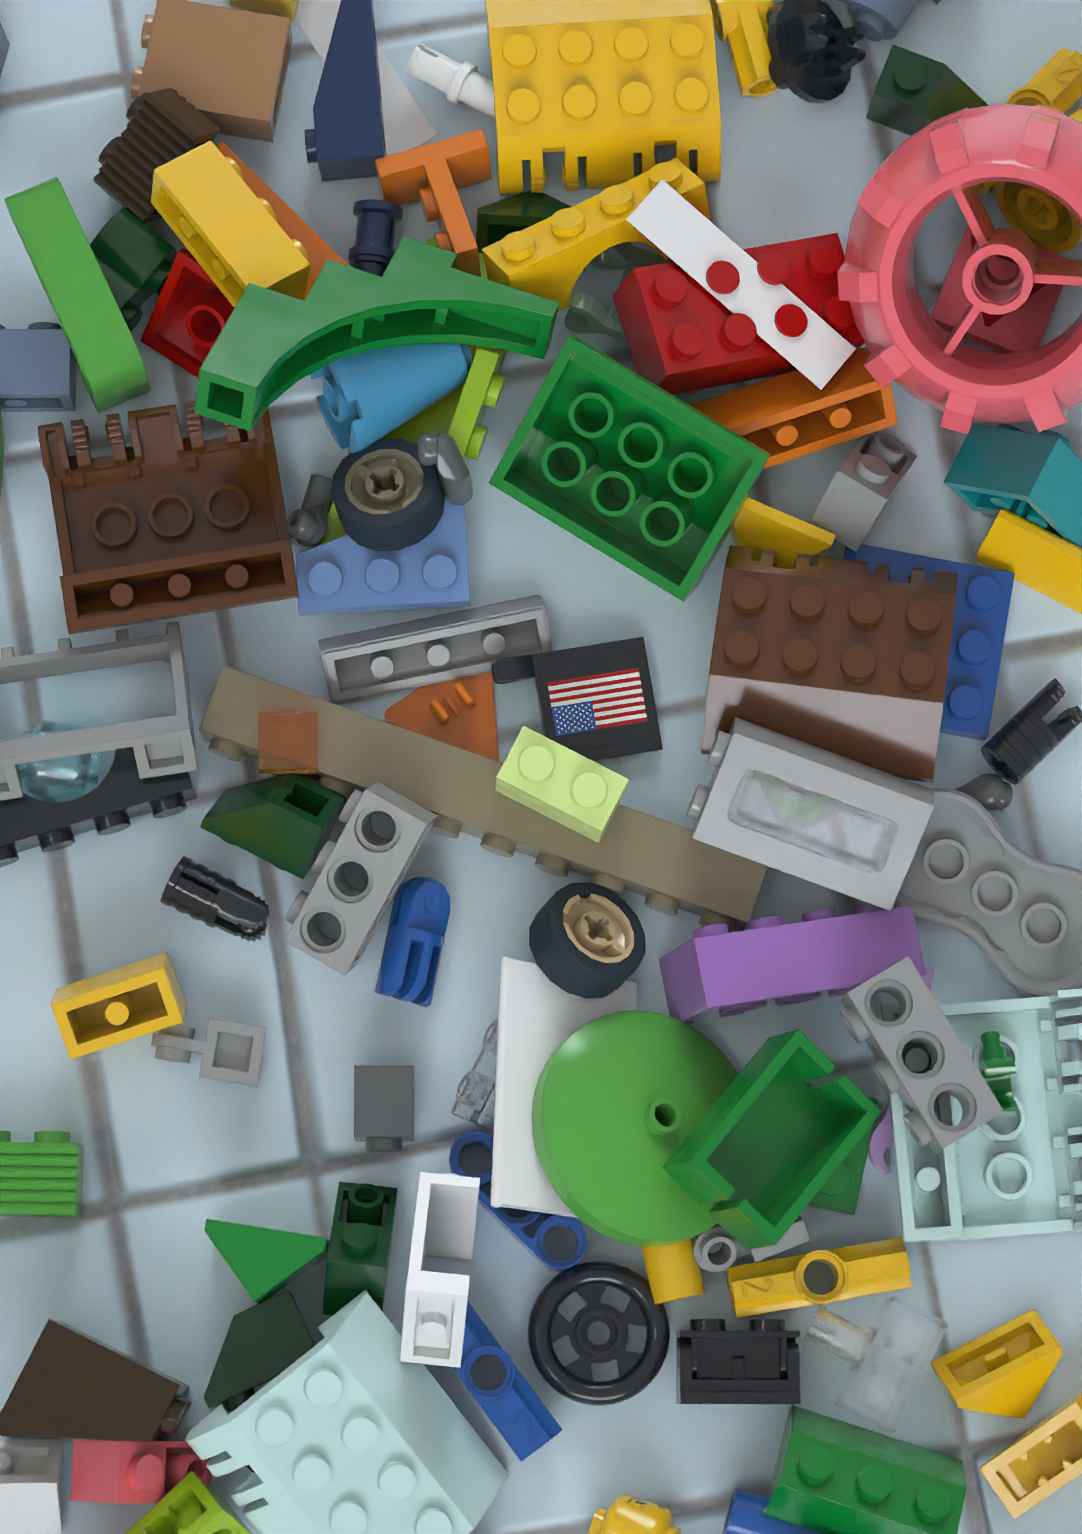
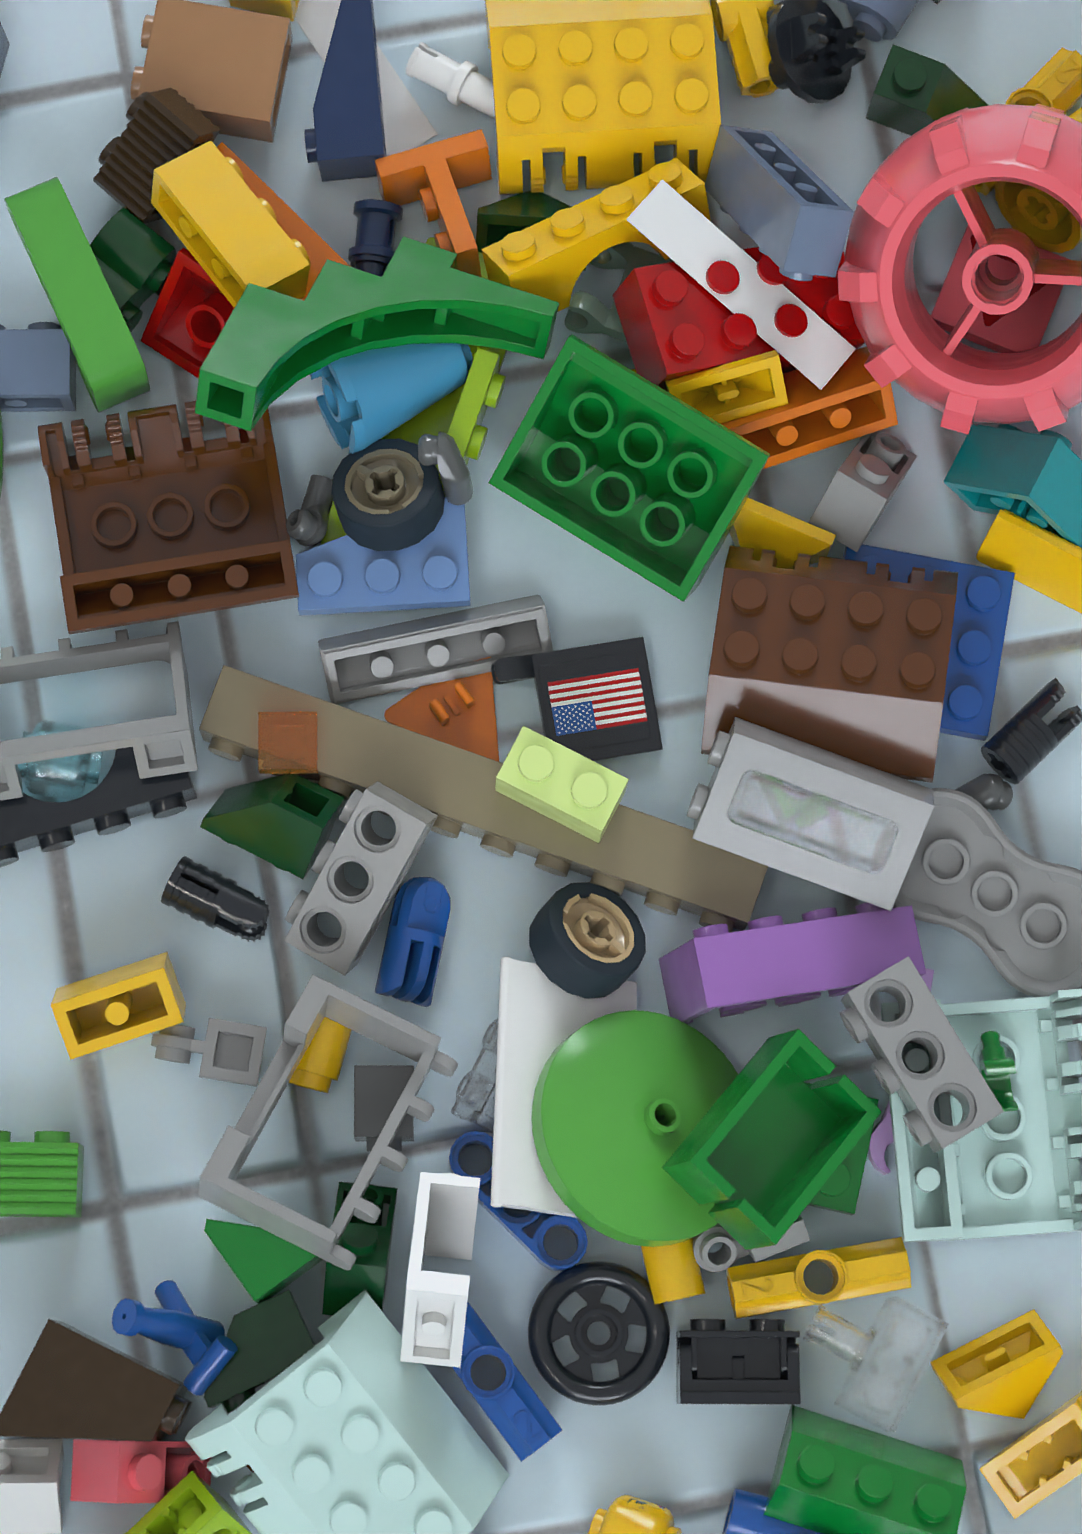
none -> blue piece [112,1280,237,1396]
none -> light grey hinge [198,975,458,1270]
none -> yellow brick [289,1017,352,1093]
none -> yellow slope [665,350,788,424]
none -> sand blue brick [705,125,854,281]

